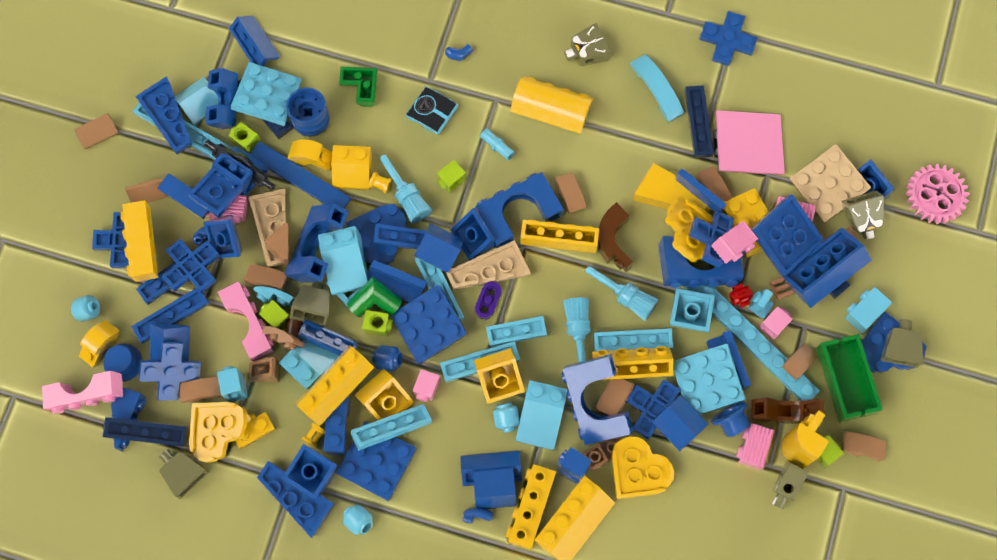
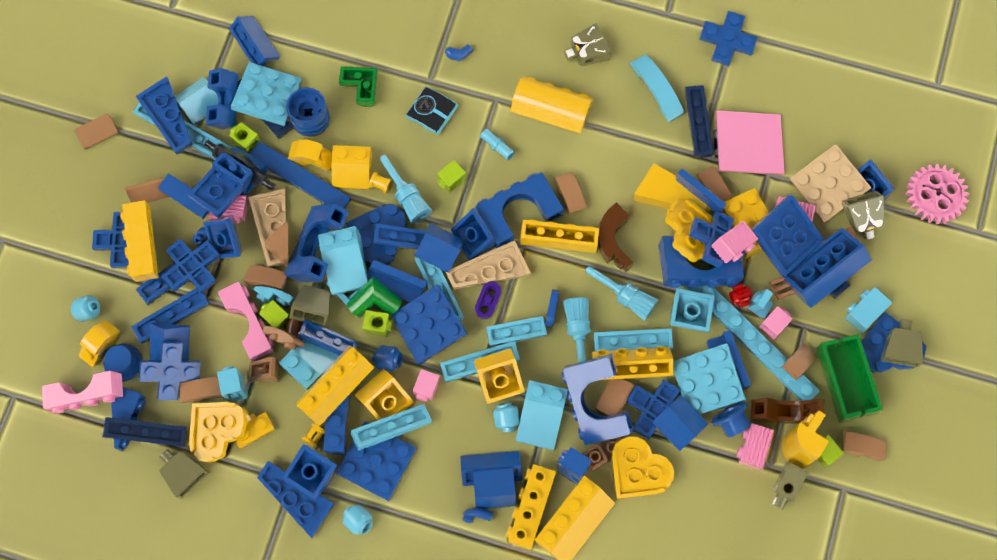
none -> blue tile [545,289,560,327]

